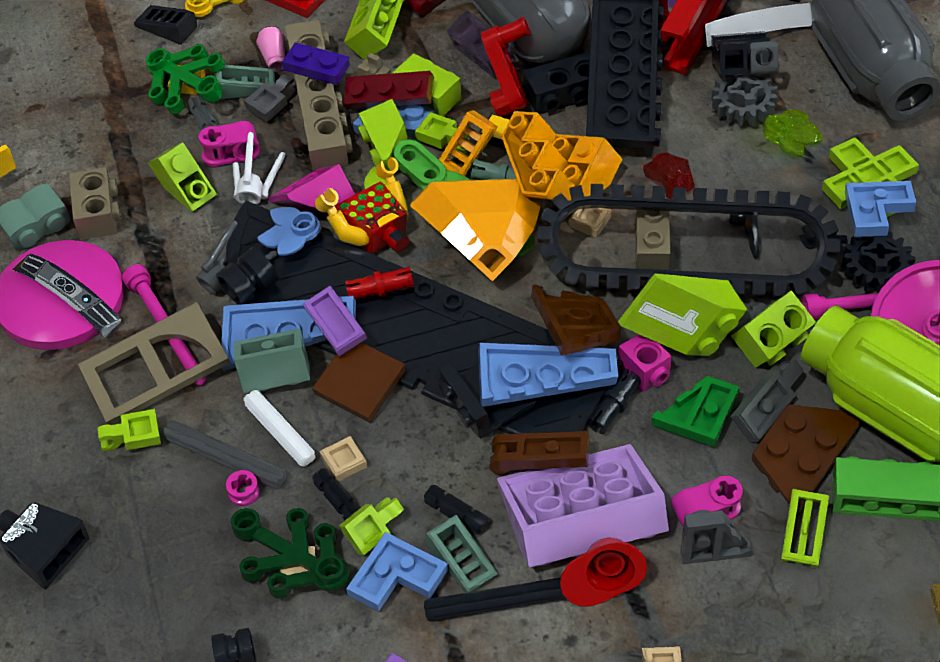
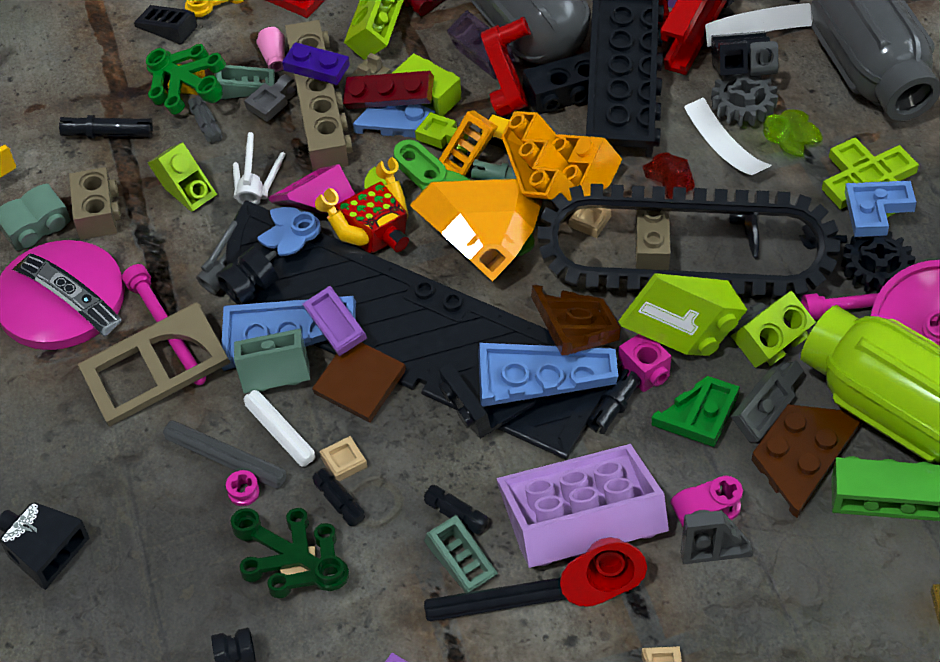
lime plate [97,409,161,451] -> none
dark pink piece [198,121,260,167] -> none
lime plate [339,497,404,555] -> none
red pin [345,266,414,300] -> none
medium blue plate [346,532,448,612] -> none
lime slope [357,99,408,171] -> none
reddish brown plate [489,431,590,475] -> none
lime tile [781,489,829,568] -> none
none -> black pin [59,115,153,139]
none -> white sticker [684,98,772,175]

